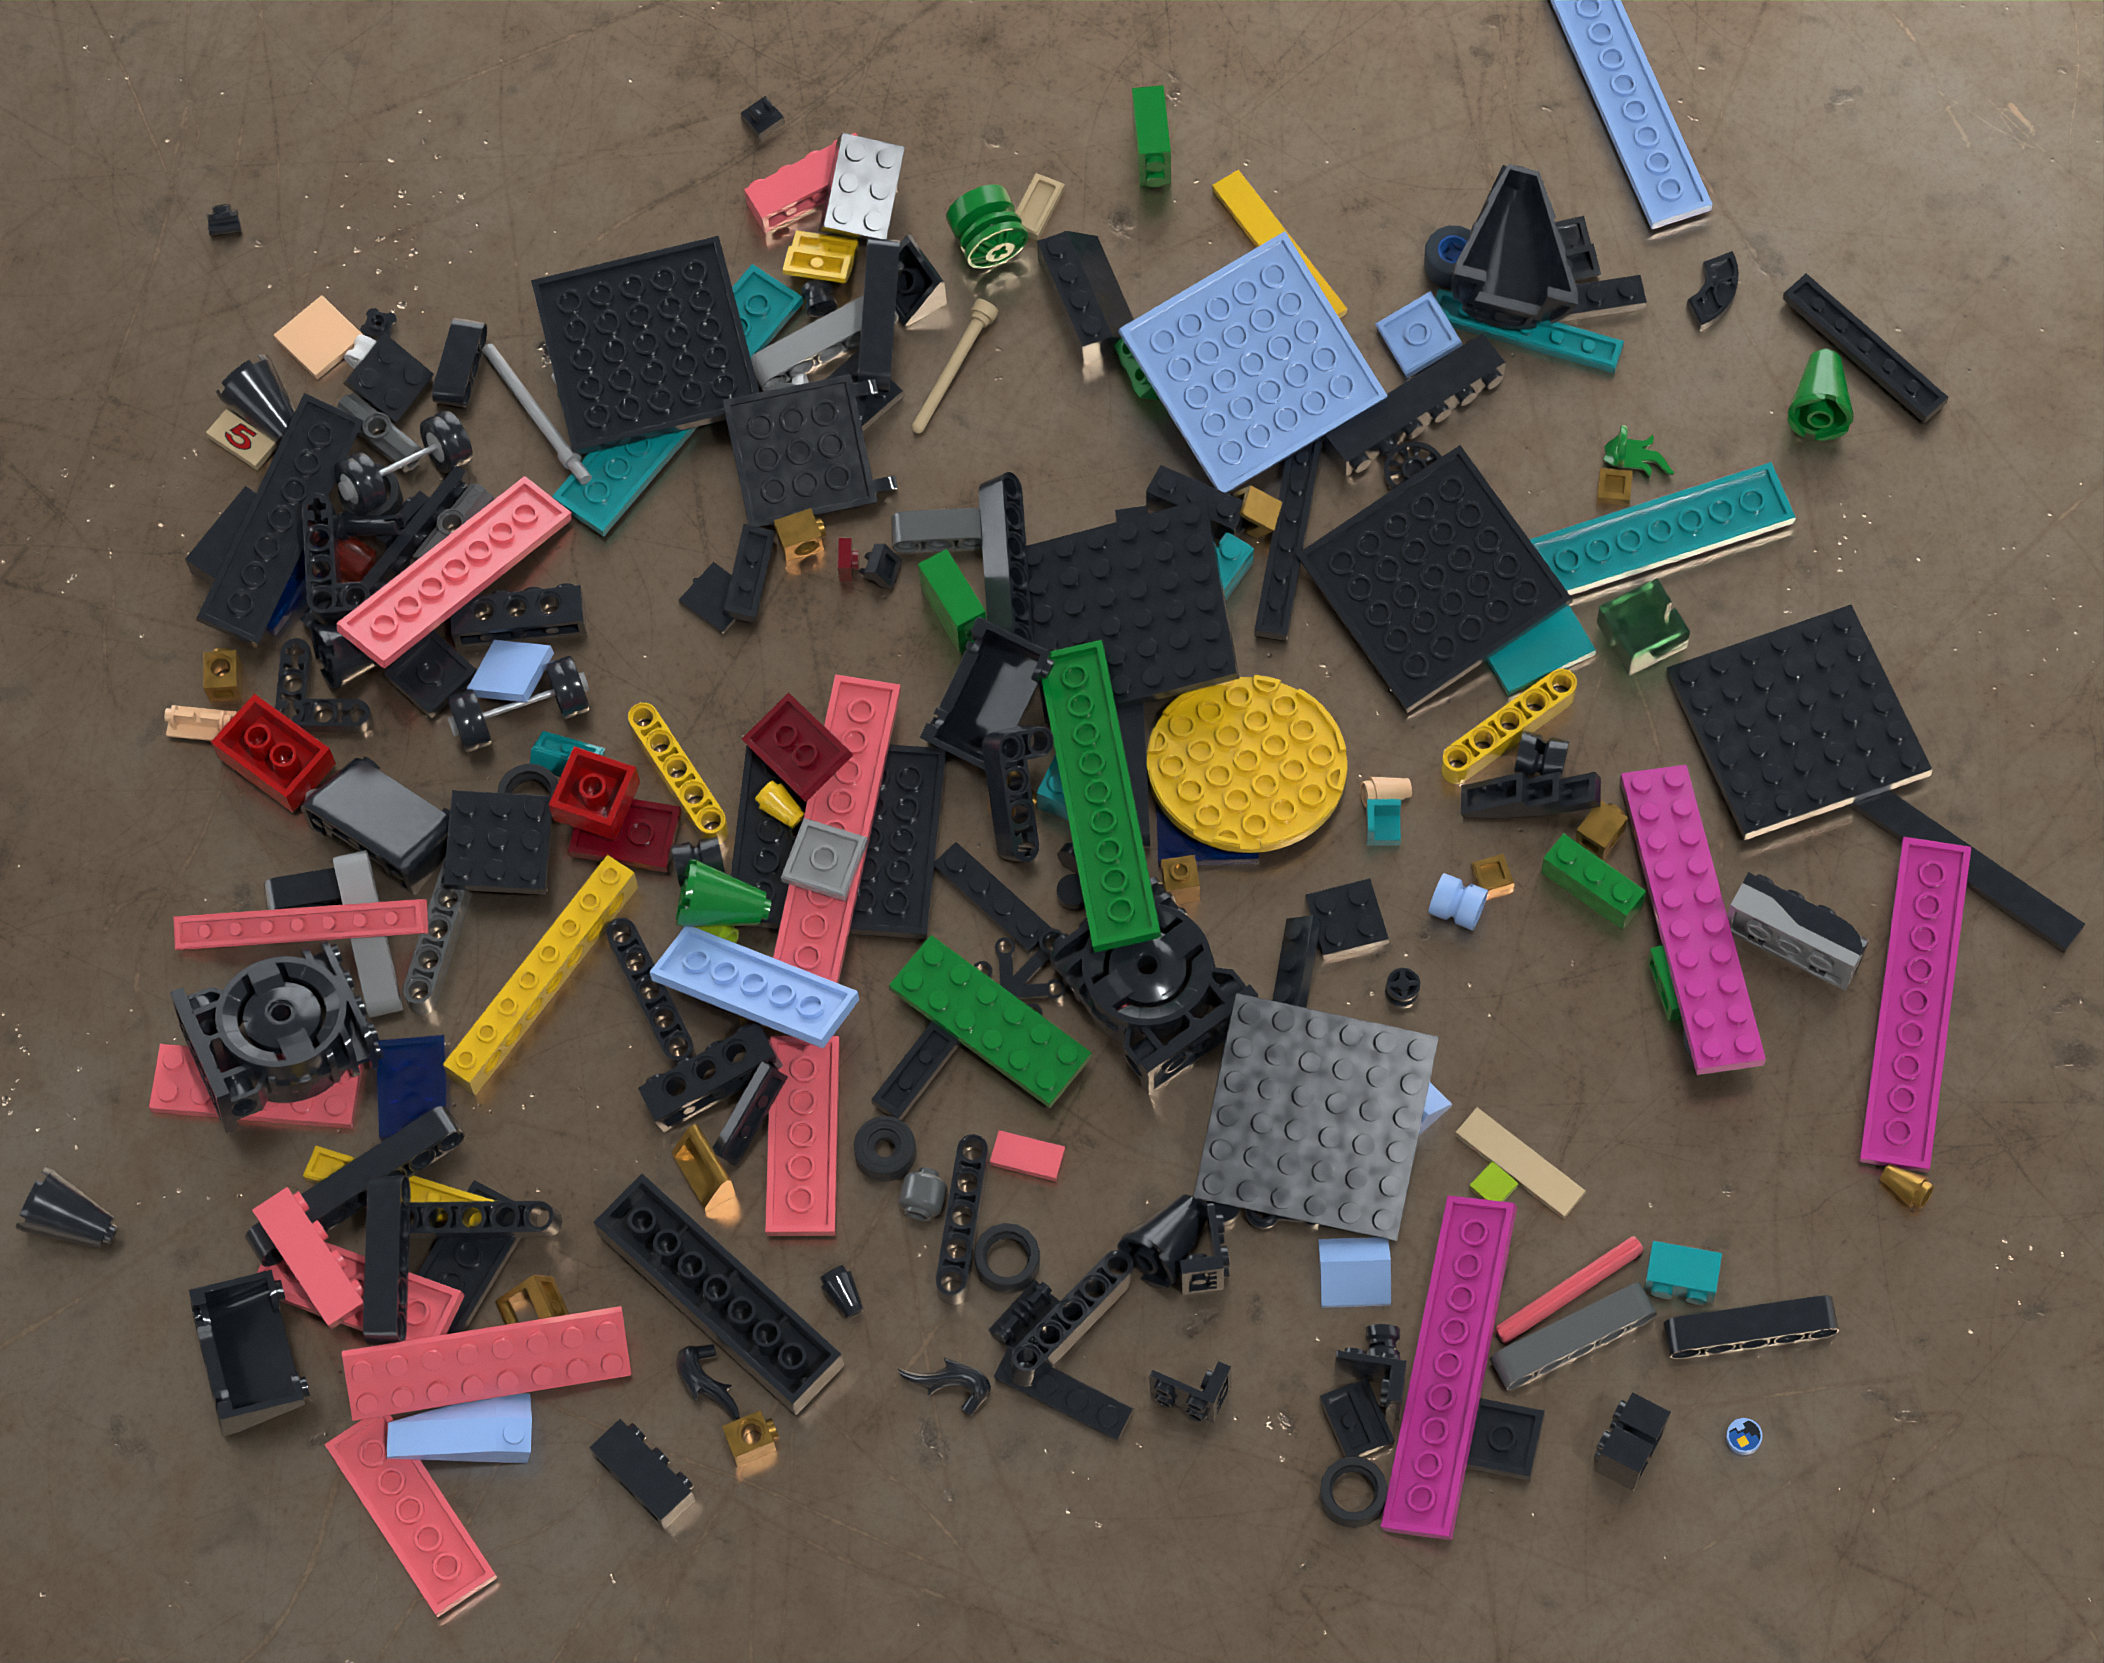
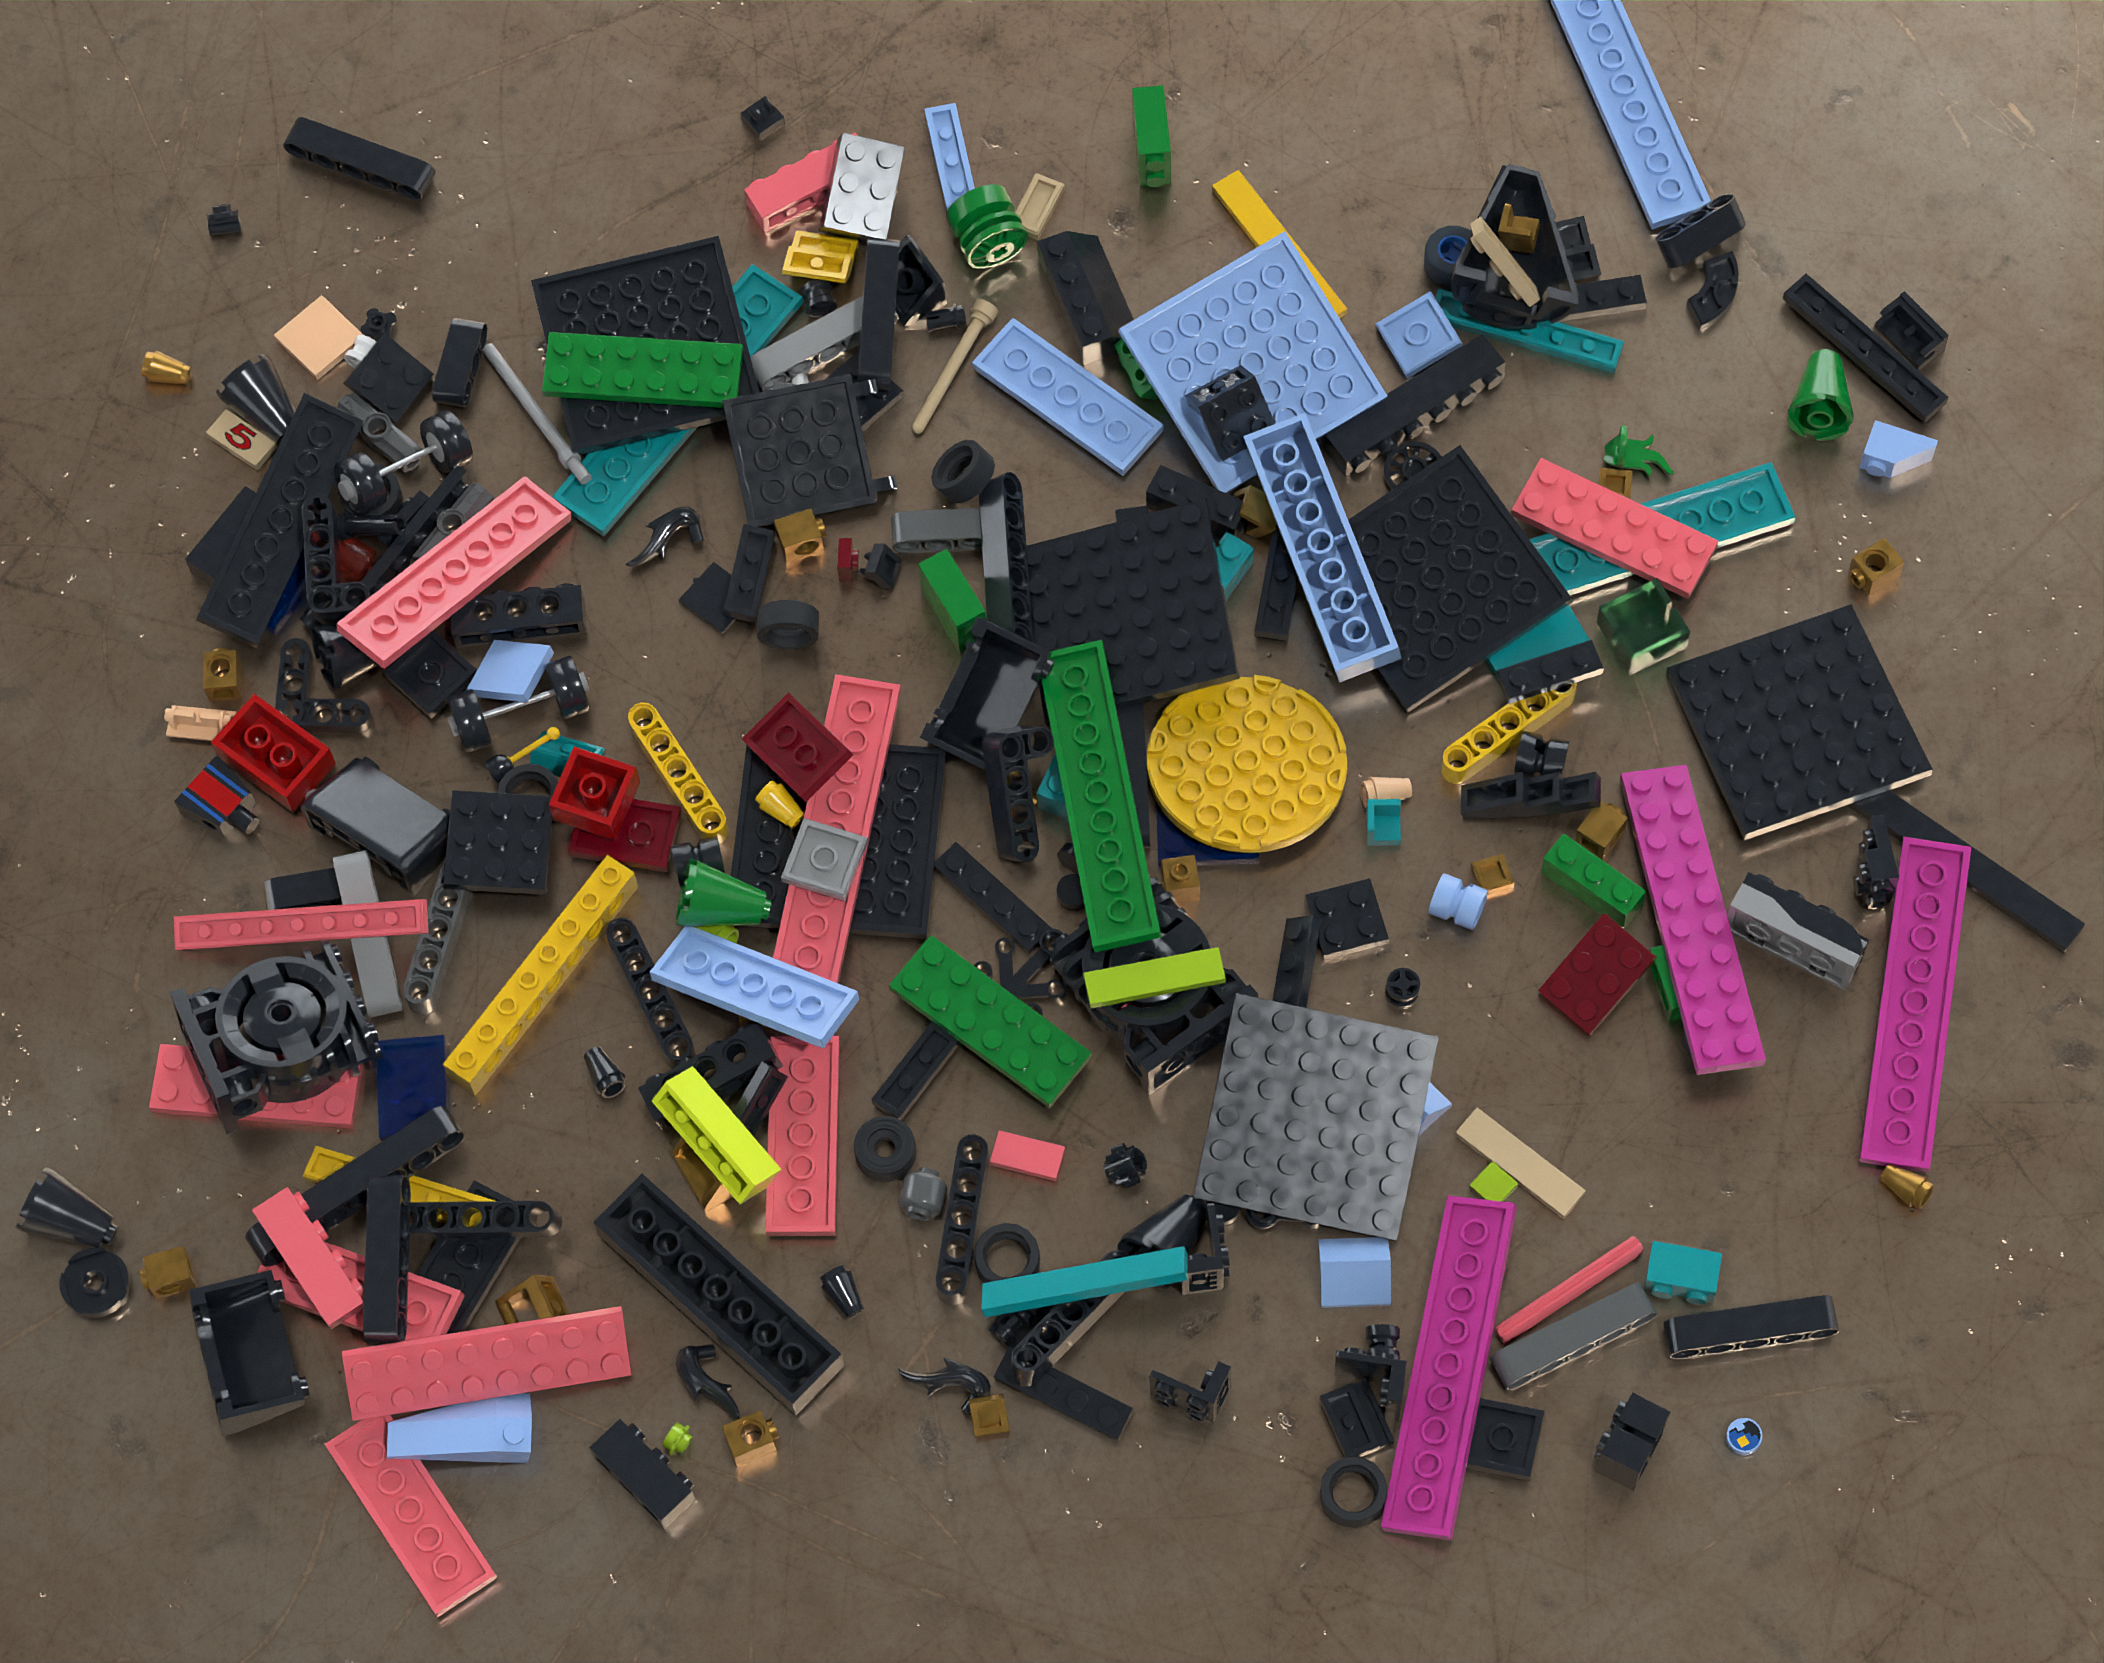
none -> black plate [59,1247,131,1318]
none -> pearl gold brick [140,1246,197,1299]
none -> pearl gold cone [141,351,191,385]
none -> torso [174,755,260,837]
none -> black beam [283,117,436,201]
none -> hinge [485,727,560,783]
none -> green plate [542,332,743,408]
none -> black cone [584,1047,626,1098]
none -> black piece [625,507,704,567]
none -> neon yellow brick [652,1066,782,1204]
none -> lime plate [662,1422,693,1455]
none -> black tyre [757,600,819,650]
none -> light blue plate [924,103,975,211]
none -> black pin [925,303,967,332]
none -> black tyre [931,440,995,503]
none -> pearl gold tile [969,1394,1010,1437]
none -> light blue plate [972,318,1164,476]
none -> teal tile [981,1246,1188,1317]
none -> lime tile [1084,947,1226,1008]
none -> black gear [1104,1143,1147,1188]
none -> black bracket [1185,365,1275,461]
none -> light blue brick [1244,413,1402,683]
none -> tan plate [1470,217,1540,307]
none -> black plate [1497,640,1604,704]
none -> pearl gold panel [1498,204,1540,254]
none -> coral plate [1511,458,1719,599]
none -> dark red plate [1538,913,1658,1035]
none -> black beam [1656,194,1746,268]
none -> pearl gold brick [1849,537,1904,596]
none -> black plate [1853,815,1899,909]
none -> light blue slope [1859,420,1938,478]
none -> black hinge [1874,291,1949,370]

